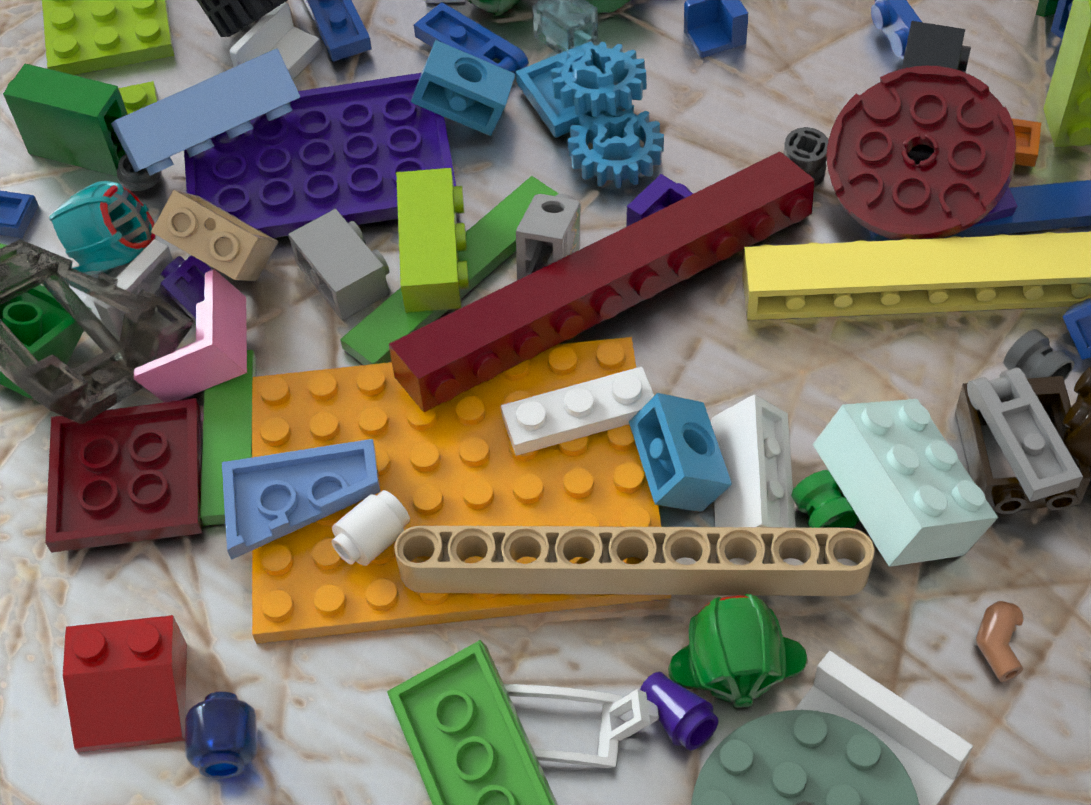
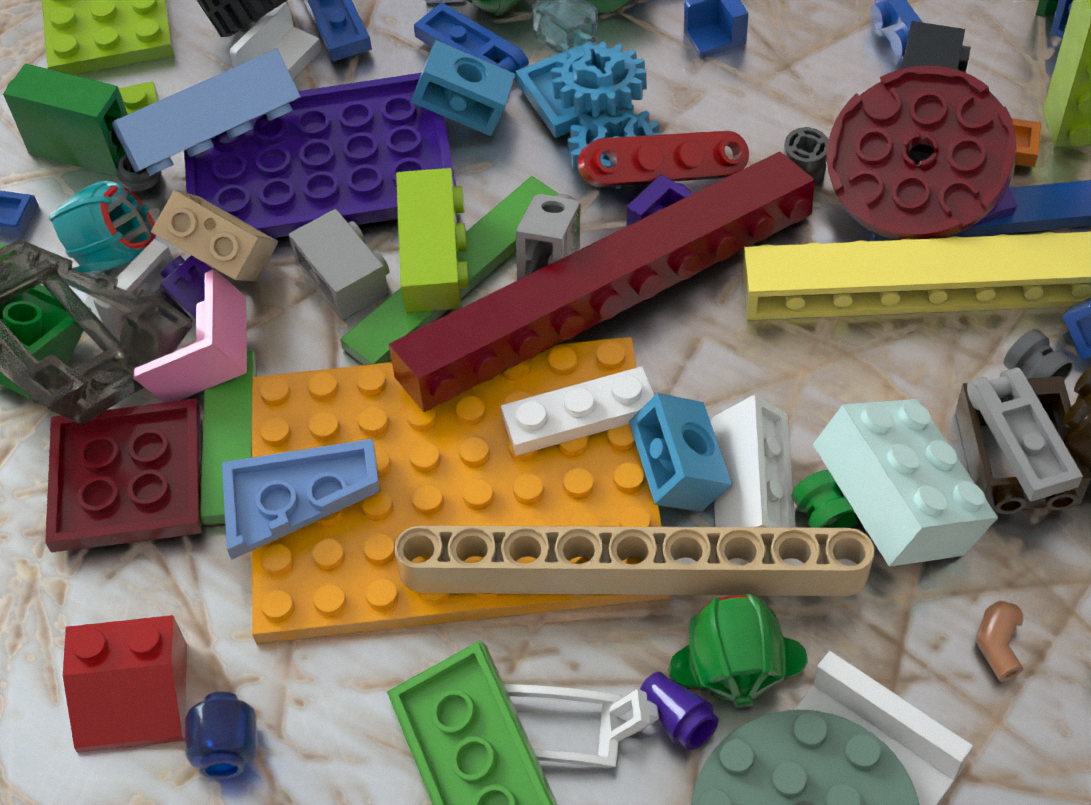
white brick [331,490,410,566] -> none
none -> red plate [578,131,749,187]

